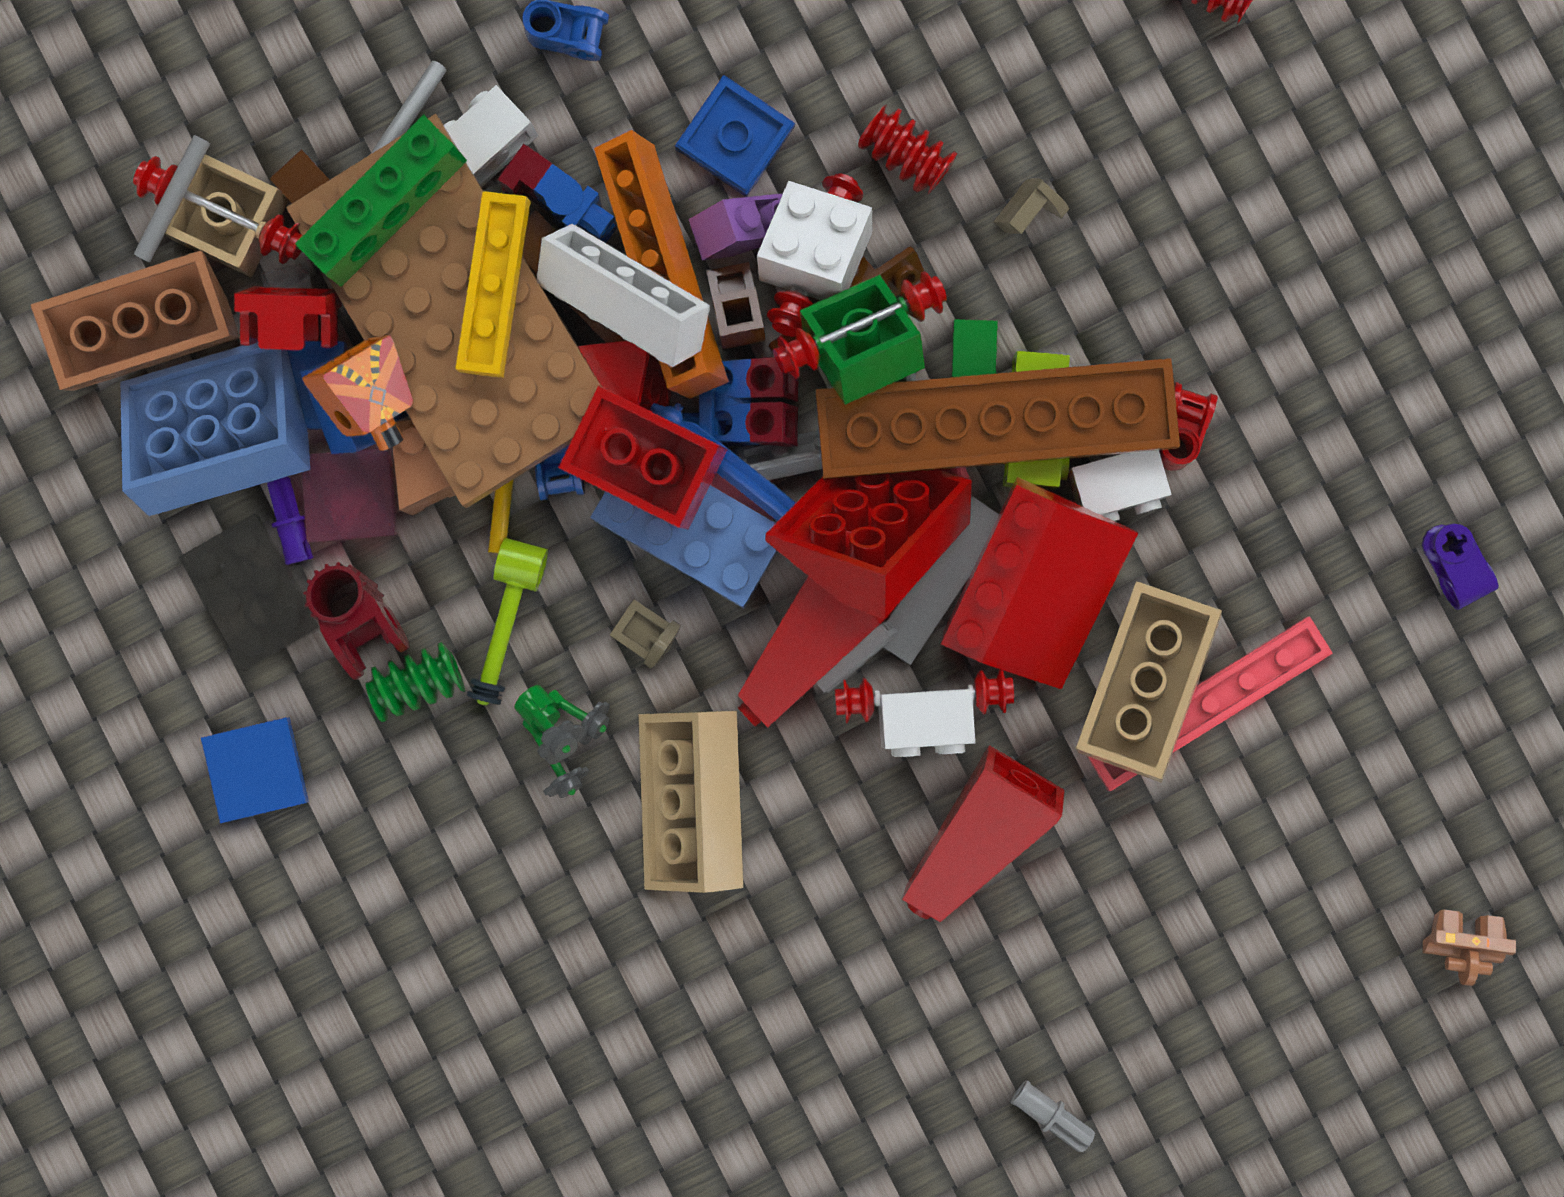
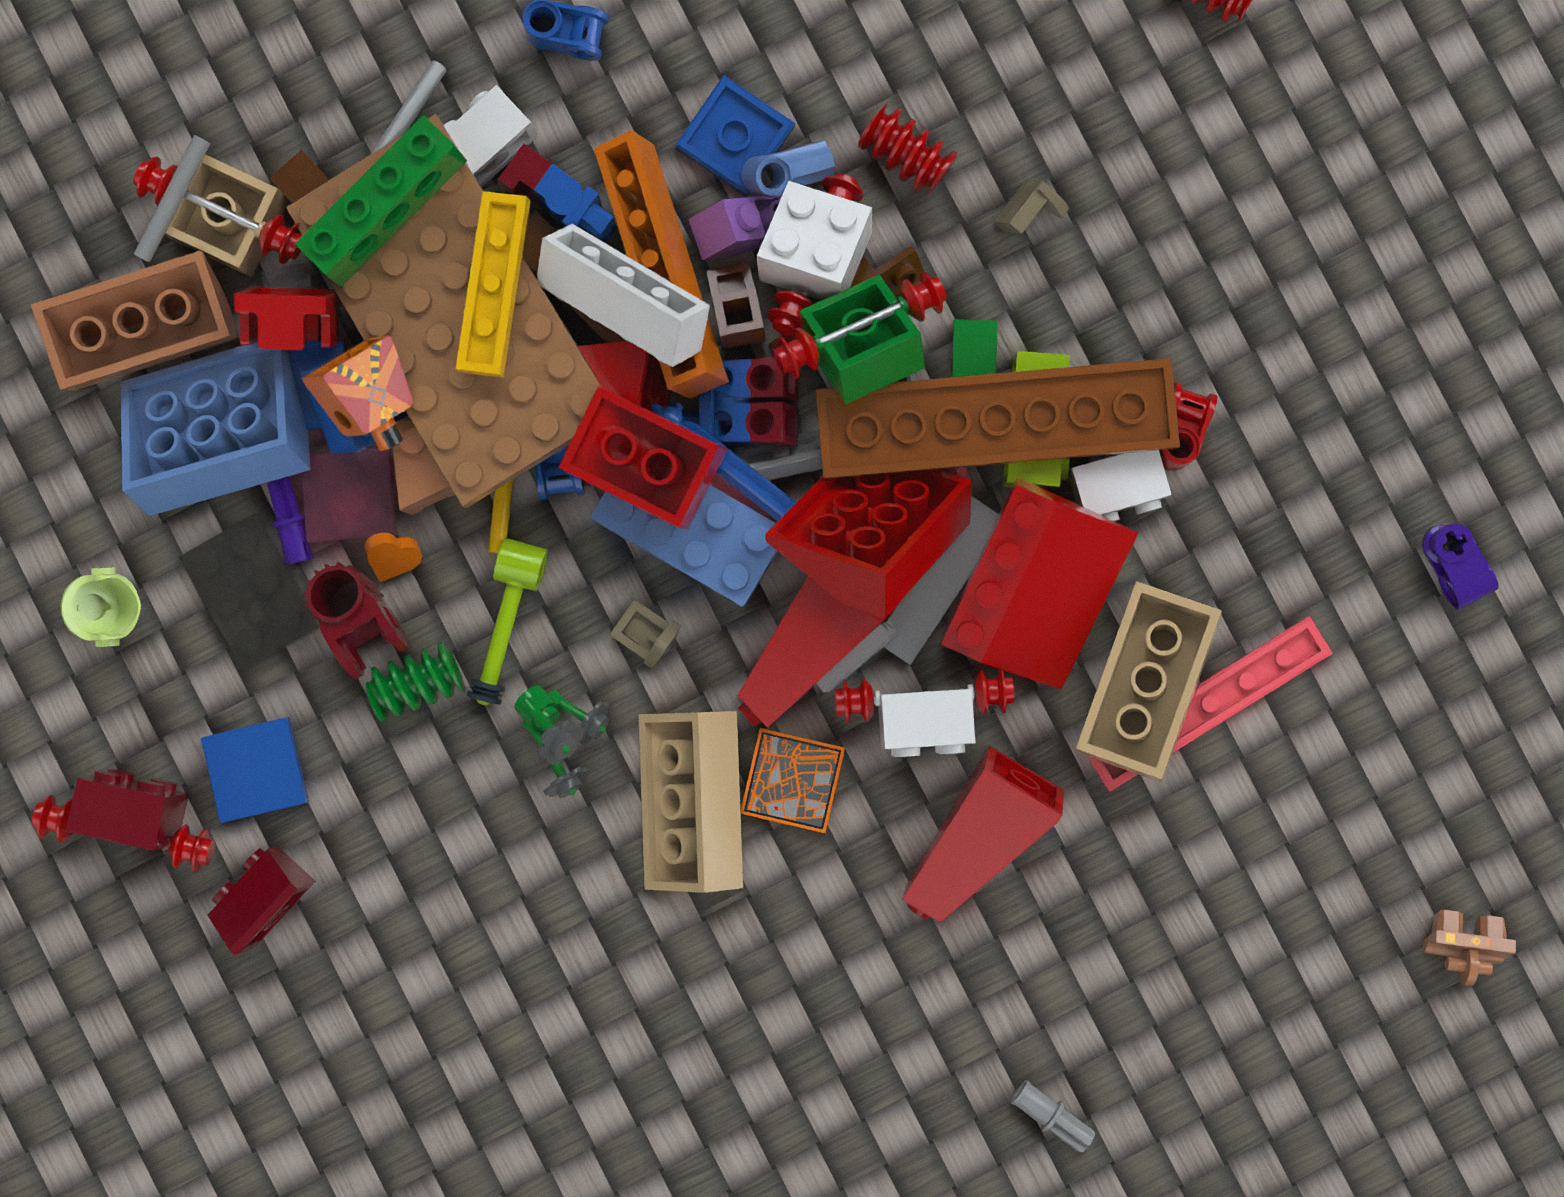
none -> dark red brick [31,769,215,873]
none -> yellowish green cap [60,567,141,647]
none -> dark red slope [207,846,316,956]
none -> orange tile [364,532,422,583]
none -> tile [740,728,845,833]
none -> medium blue piece [741,140,835,196]

